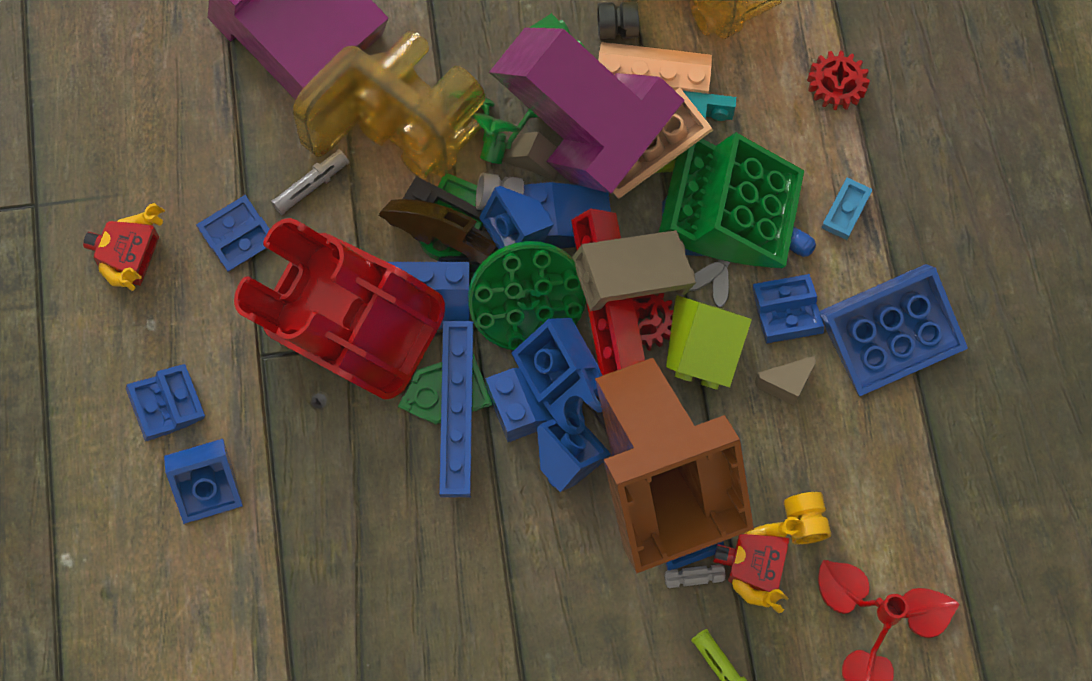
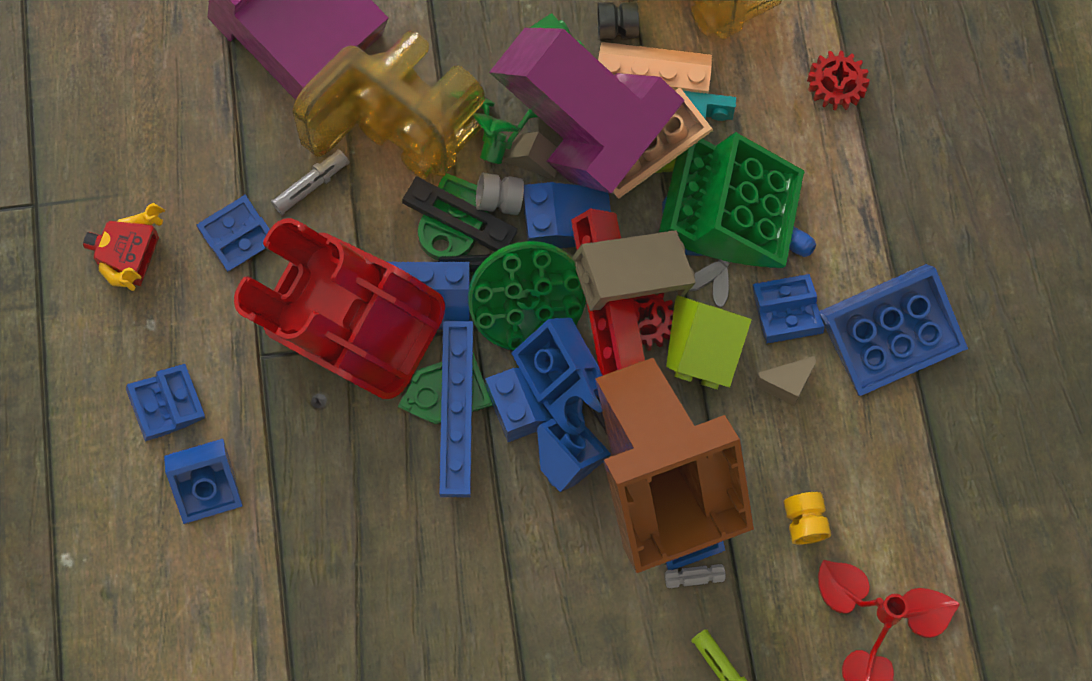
dark brown slope [378,199,497,264] -> none
blue slope [479,186,554,249] -> none
torso [713,516,803,613] -> none
dark azure plate [821,177,873,240] -> none

